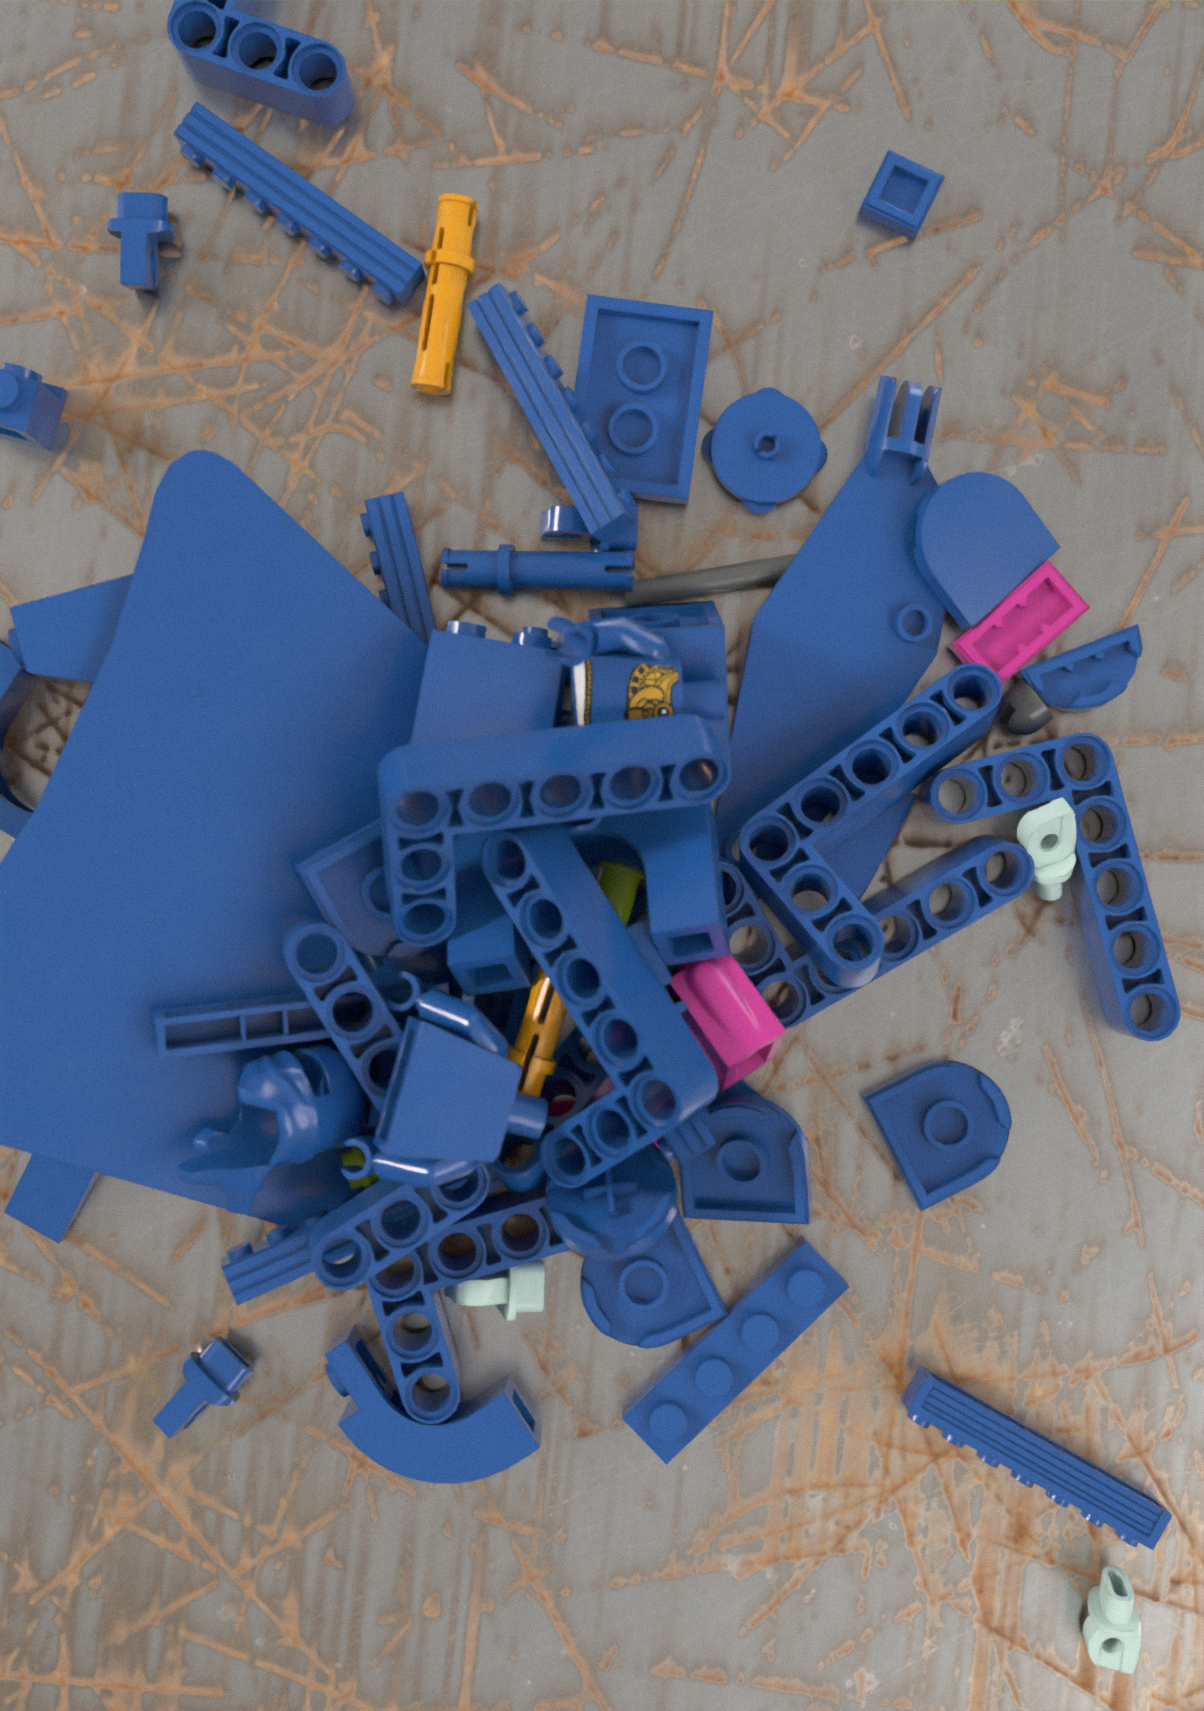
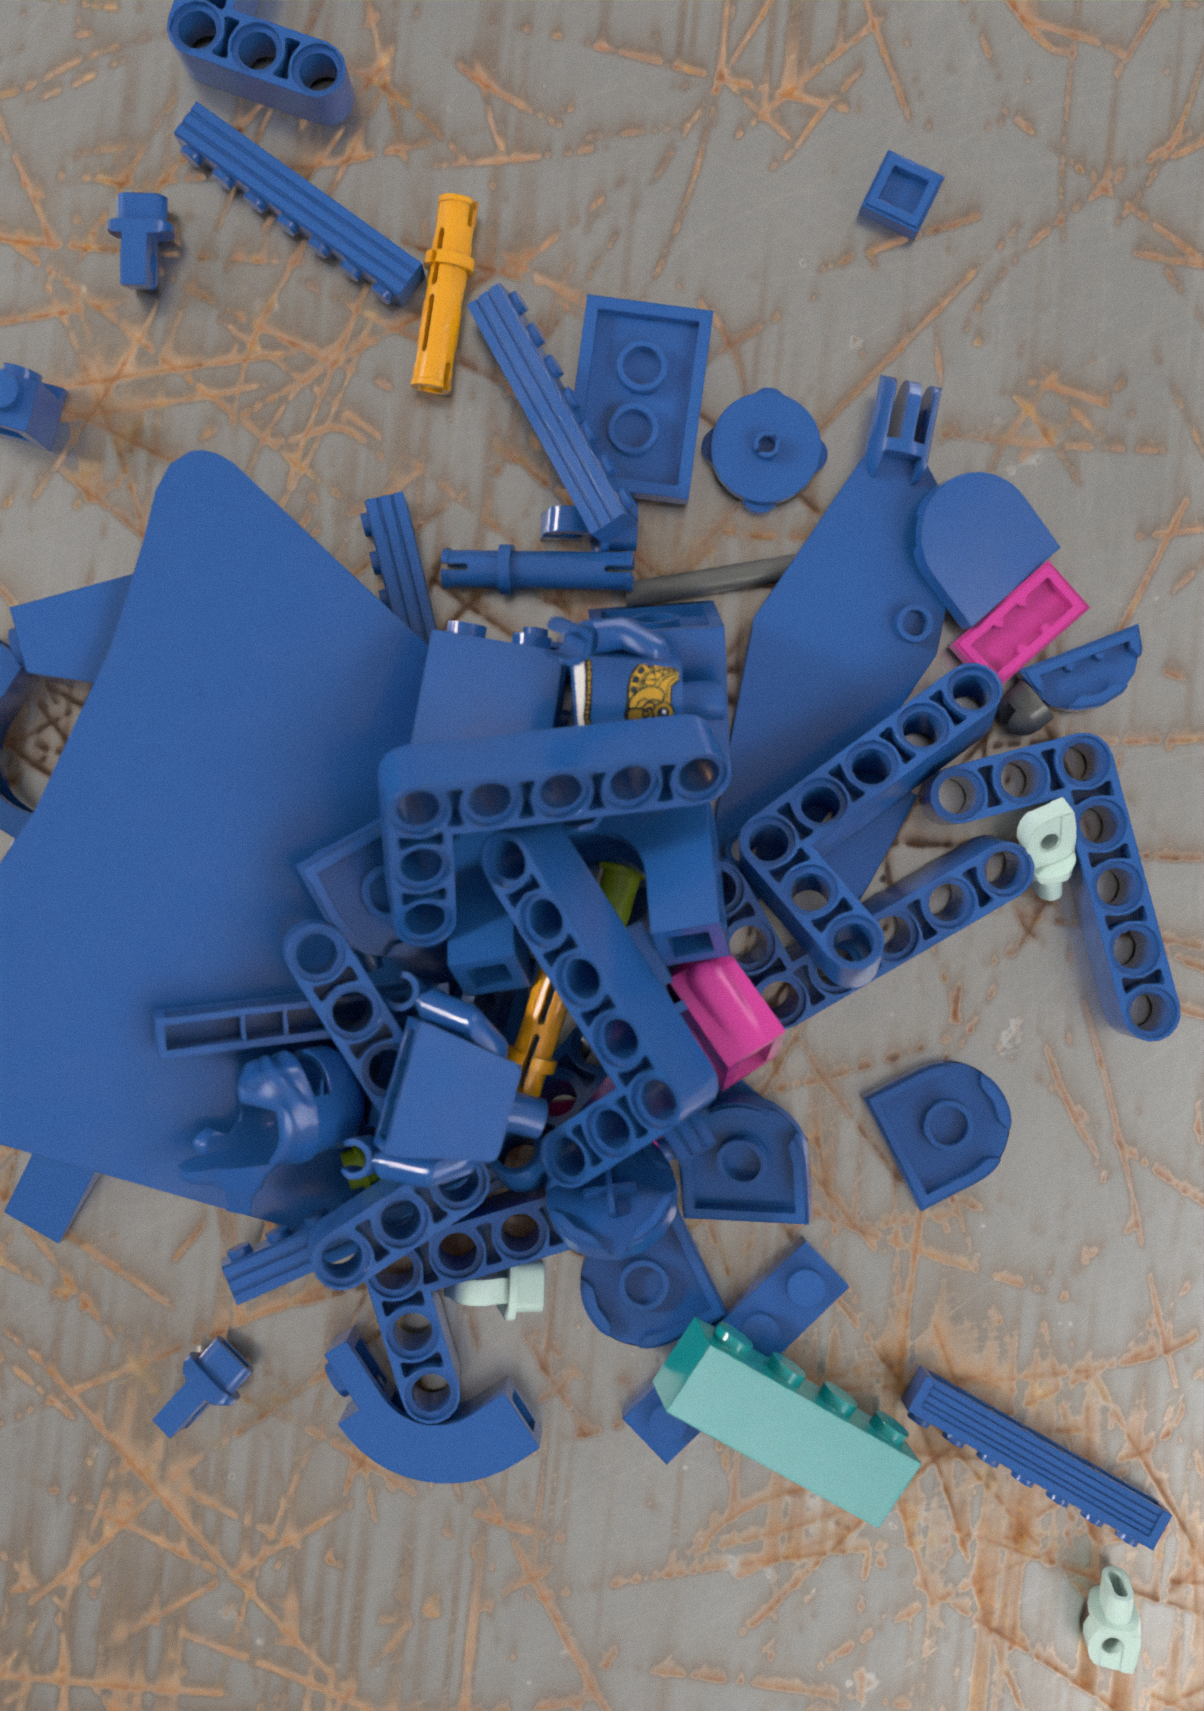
none -> brick [652,1316,922,1529]

